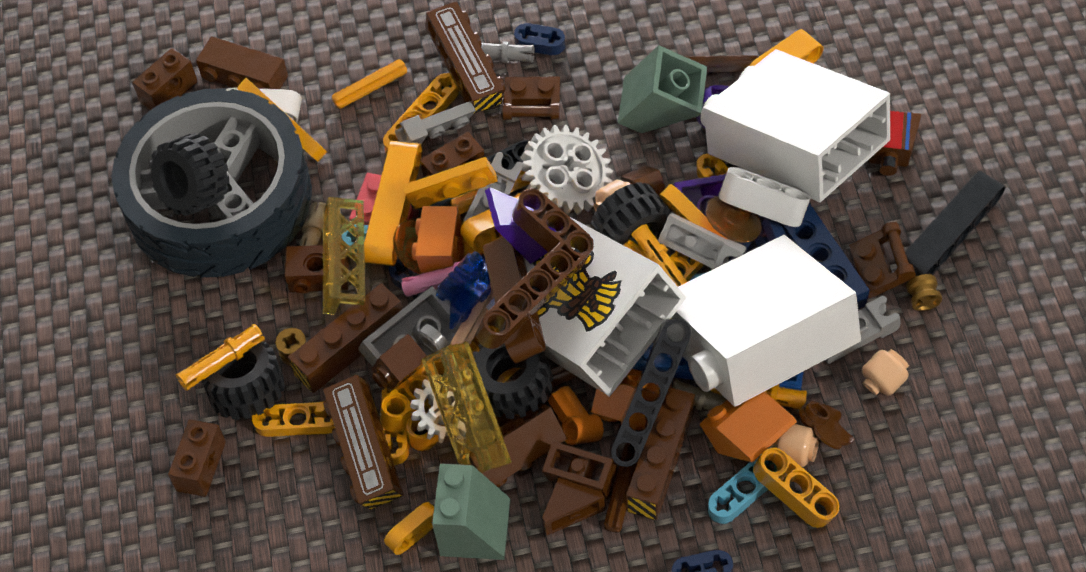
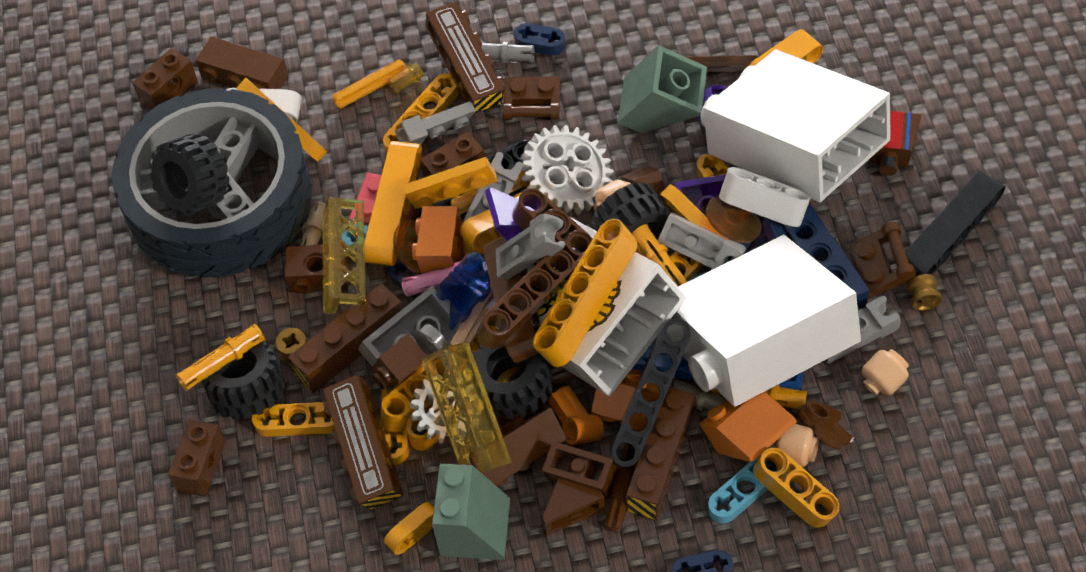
none -> clear yellow pin [387,62,424,94]
none -> light grey plate [496,214,565,280]
none -> light orange beam [533,219,637,367]

